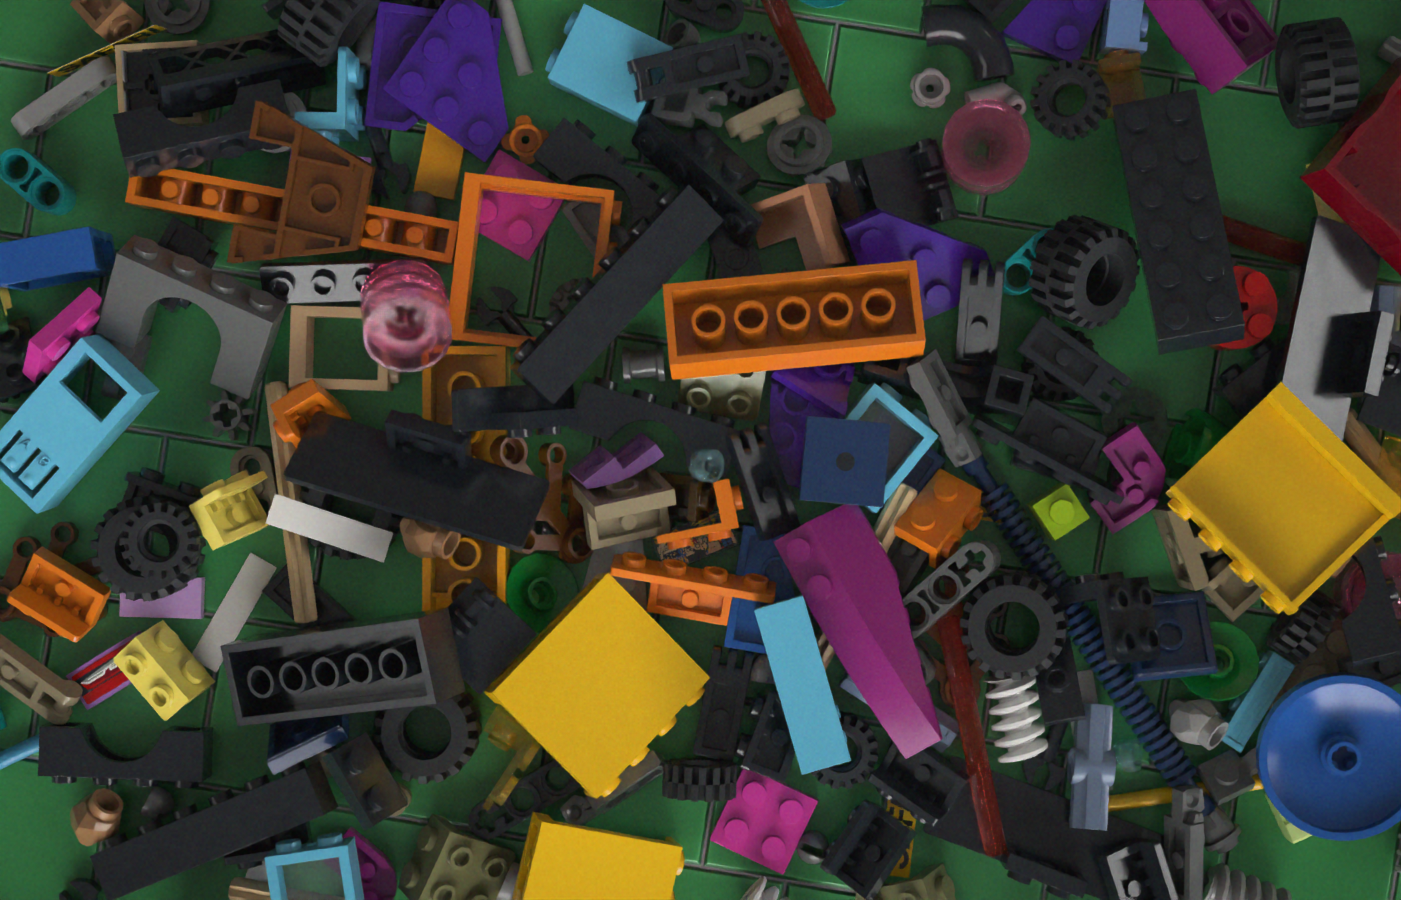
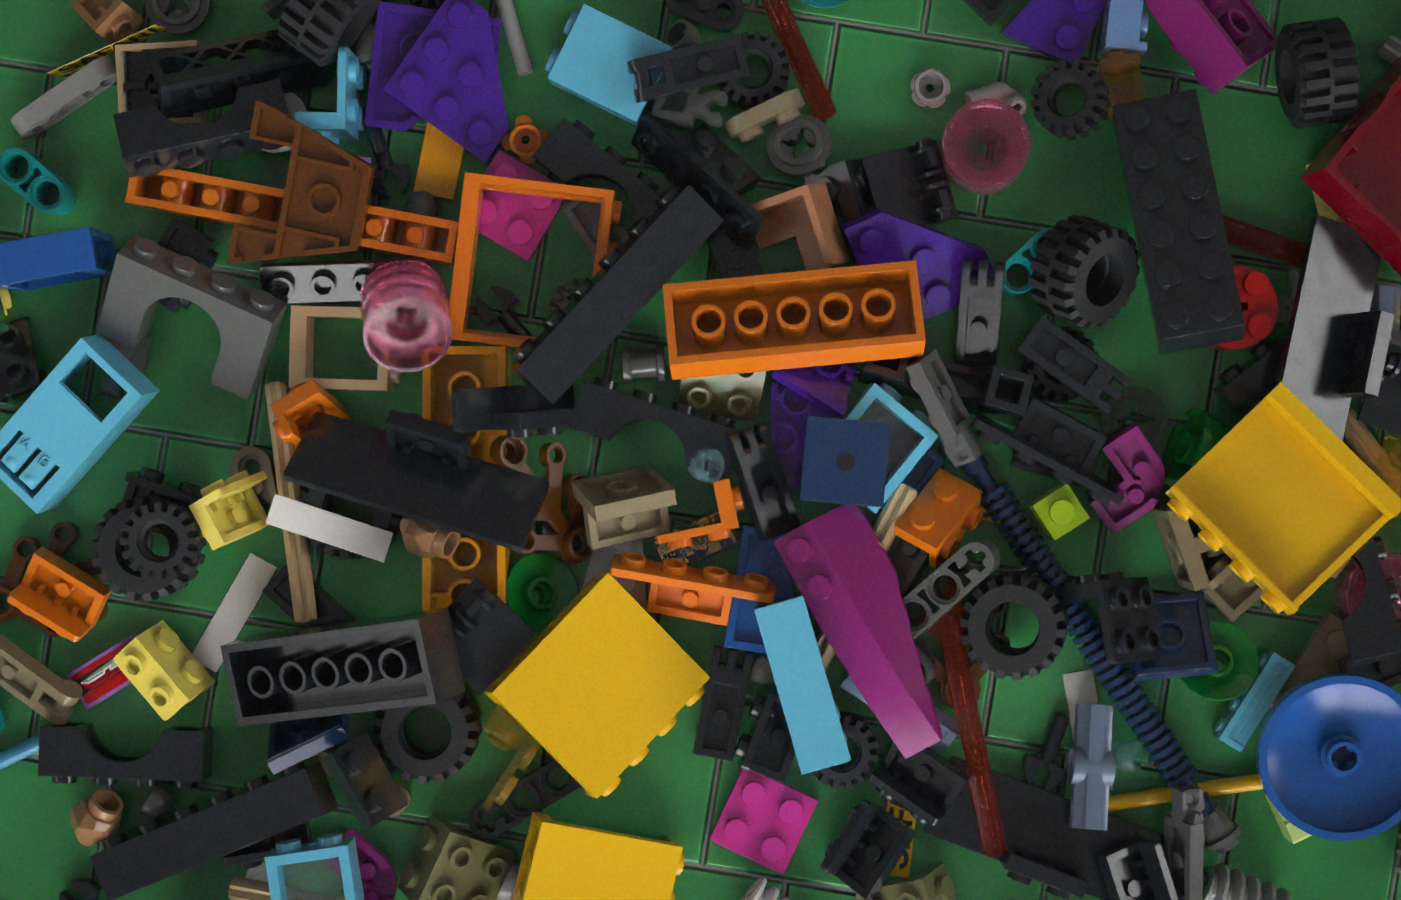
dark pink plate [22,287,102,383] -> none
lavender tile [119,577,205,619] -> none
dark grey gear [202,390,257,441] -> none
dark grey hinge [560,750,665,826] -> none
medium lavender slope [568,432,664,489] -> none
dark brown bracket [660,471,716,522] -> none
black tyre [662,757,737,802] -> none
dark grey hinge [797,830,829,864] -> none
black cylinder [921,4,1015,82] -> none
white piece [983,675,1048,763] -> none
black plate [1029,637,1086,726] -> none
light grey rock [1168,698,1228,750] -> none
dark grey plate [1196,747,1258,806] -> none
black tyre [1266,589,1340,664] -> none

